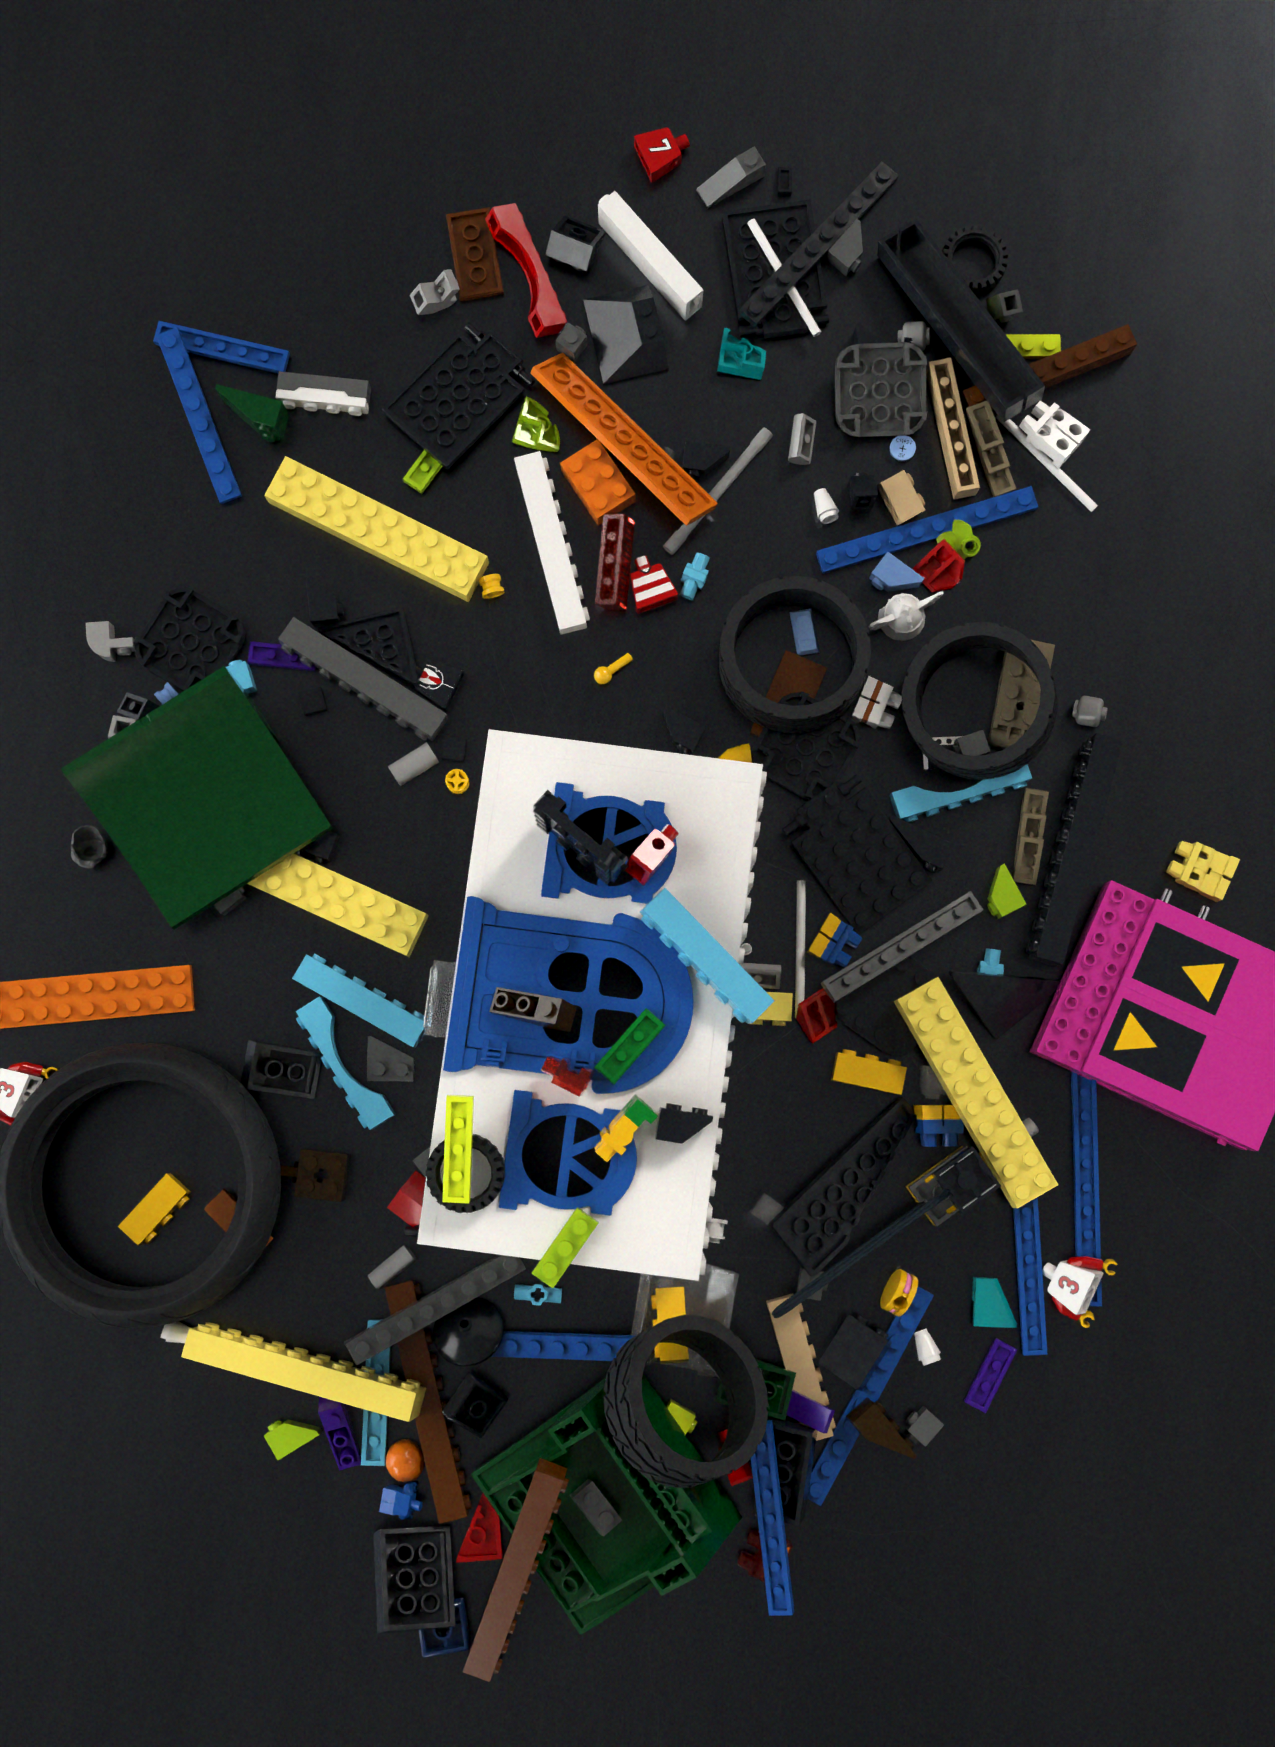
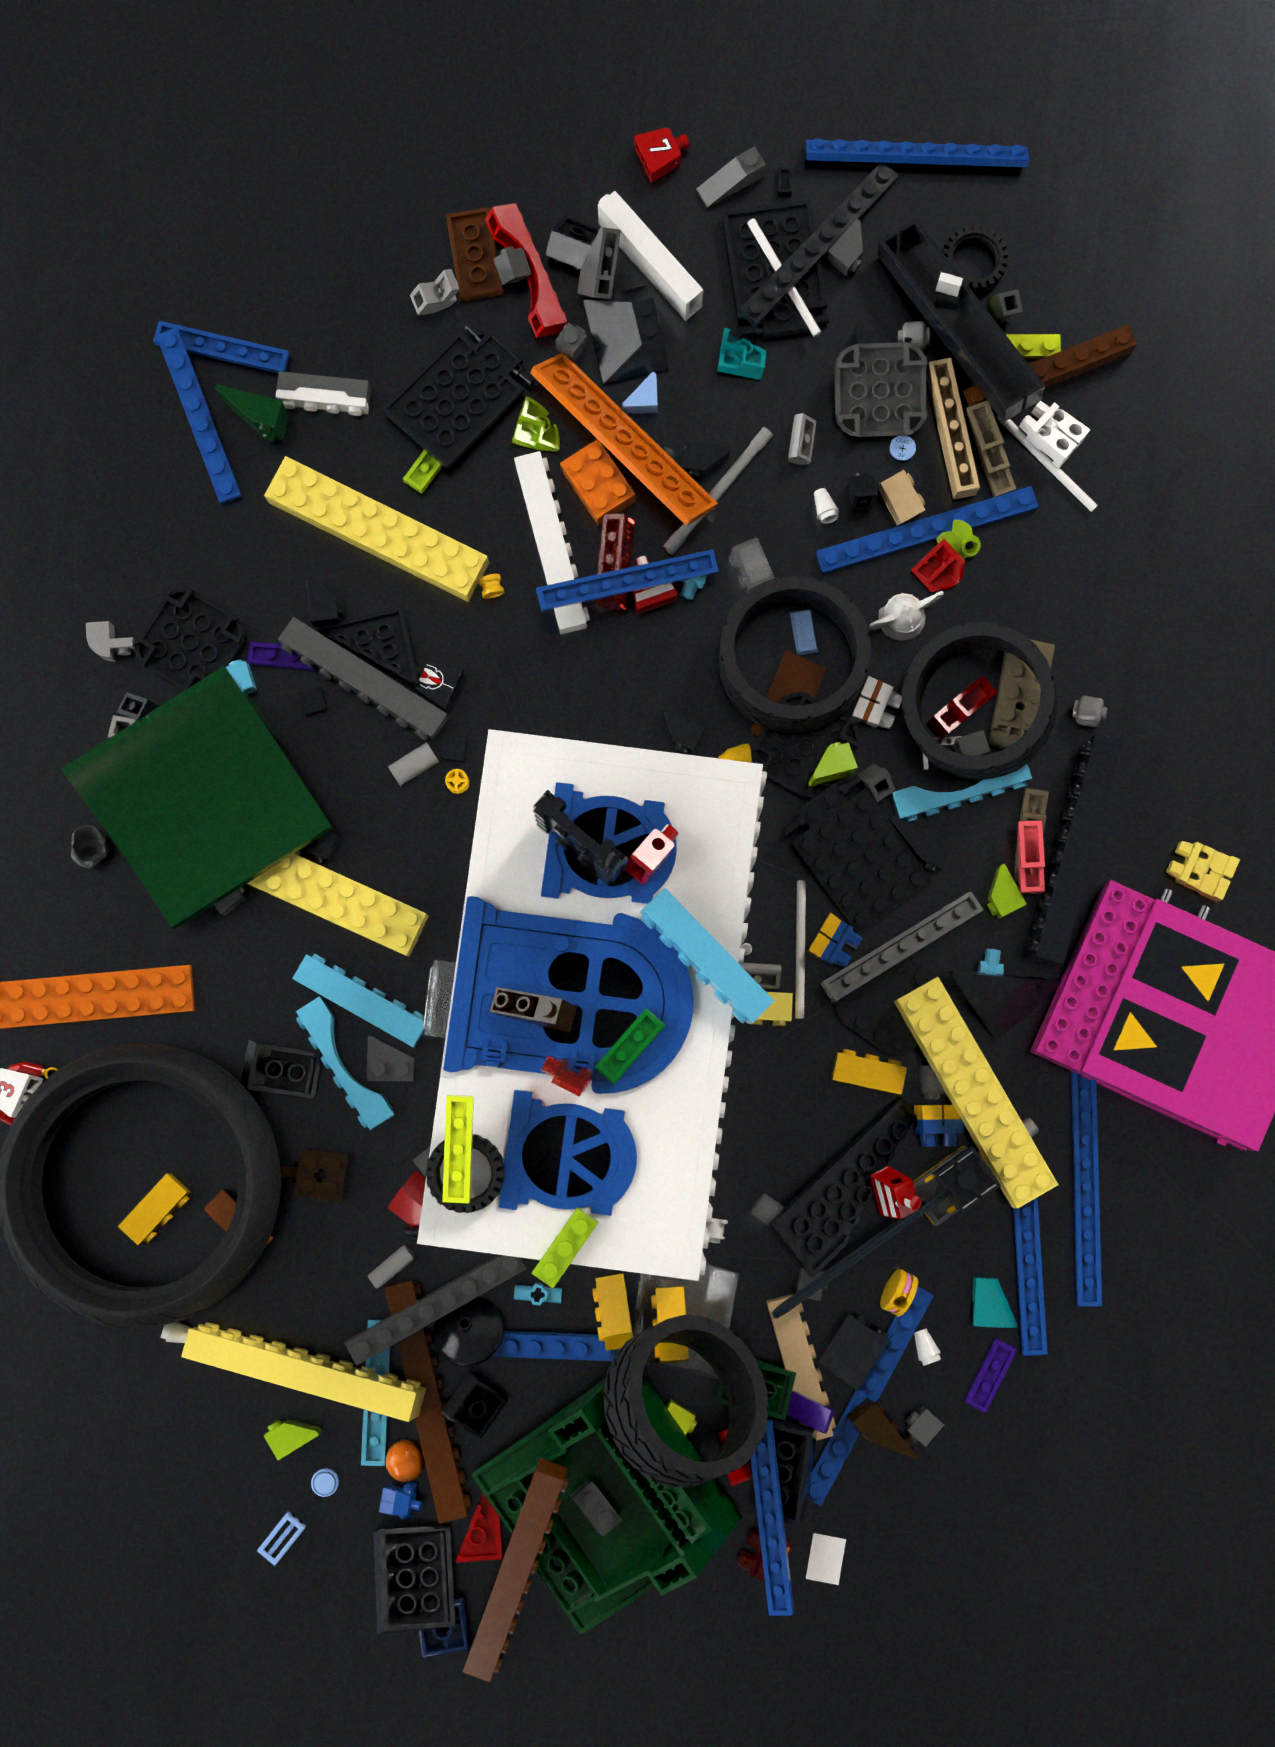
medium blue wheel [154,682,179,704] -> none
dark purple slope [318,1397,361,1471] -> none
yellow bar [594,653,633,684] -> none
yellow hips [594,1094,658,1162] -> none
black slope [655,1103,713,1144] -> none
red slope [796,988,837,1043] -> none
medium blue slope [869,552,924,592] -> none
white torso [1042,1256,1118,1328] -> none
none -> light blue tile [257,1511,306,1566]
none -> light blue piece [311,1468,339,1497]
none -> dark grey brick [494,246,532,285]
none -> blue plate [536,549,719,612]
none -> dark grey slope [577,227,621,299]
none -> yellow brick [592,1274,633,1351]
none -> light blue slope [622,372,658,414]
none -> clear brick [729,537,775,593]
none -> blue plate [806,139,1029,167]
none -> white sticker [806,1533,846,1585]
none -> lime slope [809,742,858,787]
none -> dark grey brick [858,763,896,802]
none -> red torso [870,1166,922,1219]
none -> red slope [927,676,998,740]
none -> white tile [935,272,963,297]
none -> coral slope [1018,821,1045,894]

